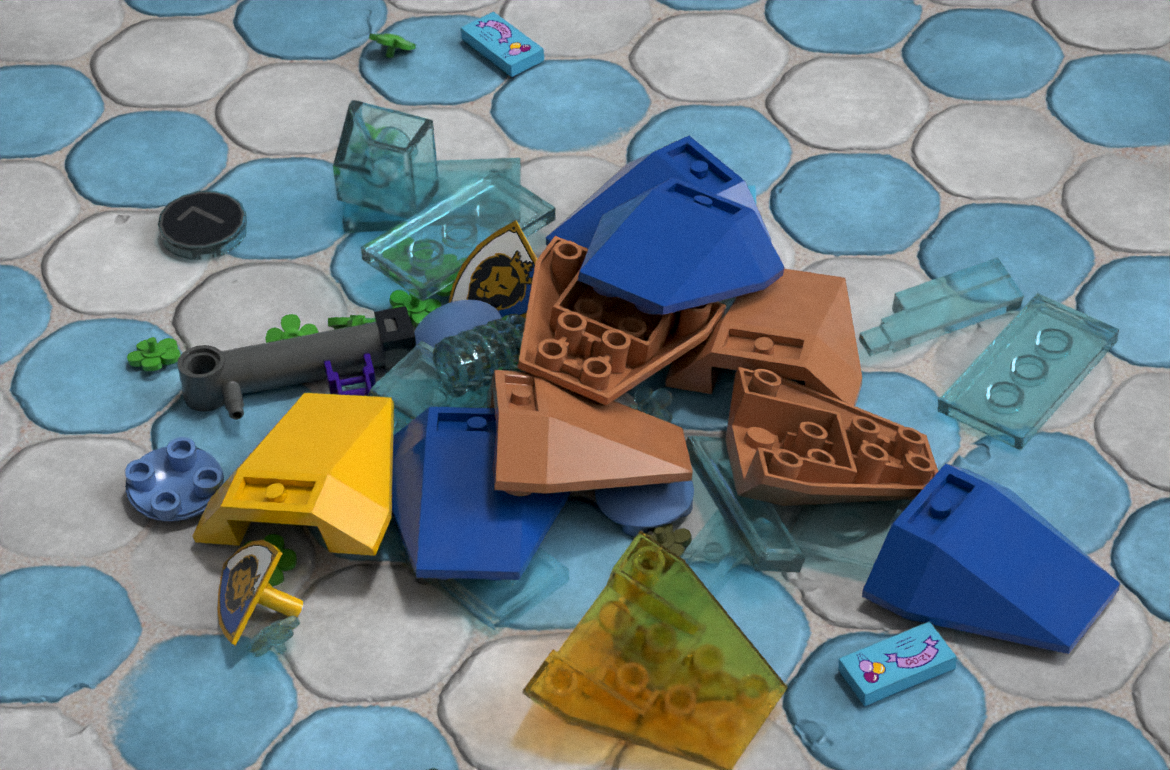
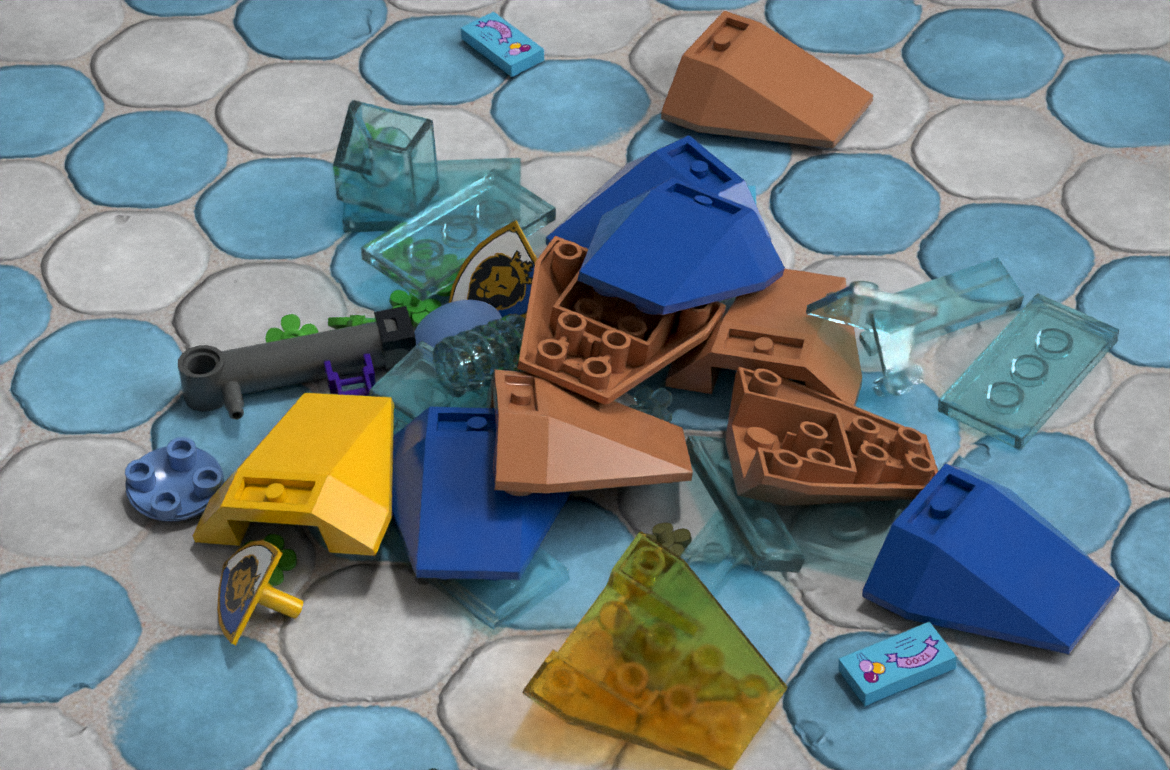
bright green plant [127,337,181,371] -> none
black tile [158,191,247,260] -> none
clear light blue plant [246,616,300,657] -> none
bright green plant [369,33,416,58] -> none
medium blue dish [595,481,694,537] -> none
none -> nougat wedge [661,11,873,148]
none -> clear light blue plate [806,281,938,397]

